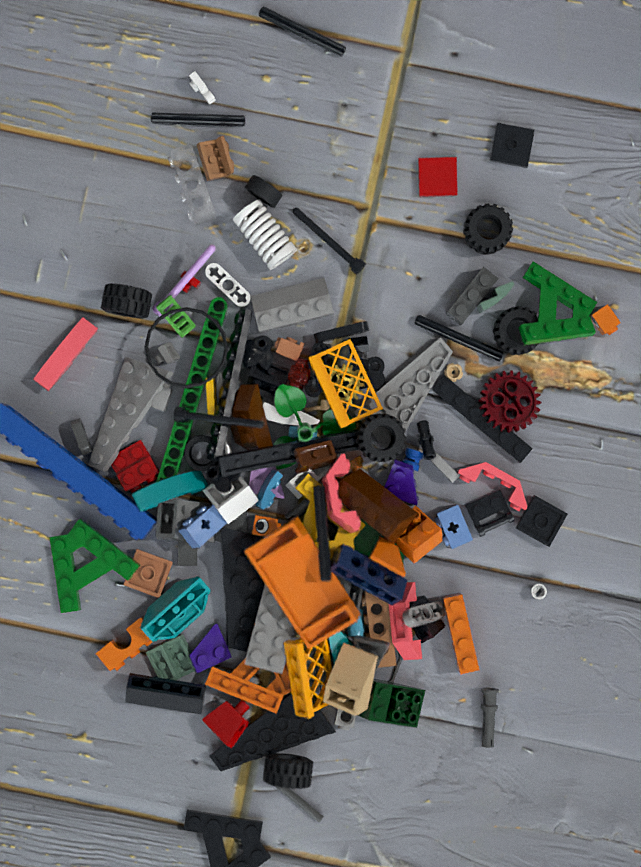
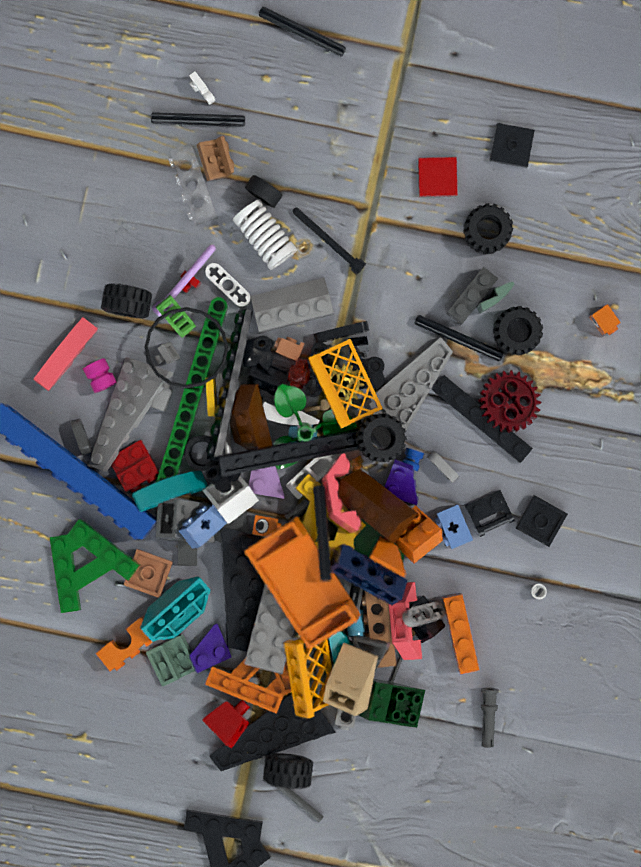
black brick [125,673,206,715] -> none
black piece [173,407,264,428] -> none
dark azure slope [255,469,283,510] -> none
reddish brown panel [294,440,337,474] -> none
black pin [416,420,436,460] -> none
tan plate [444,363,463,382] -> none
coral slope [457,462,527,511] -> none
green plate [519,261,597,345] -> none
none -> dark pink wheel [83,358,117,393]

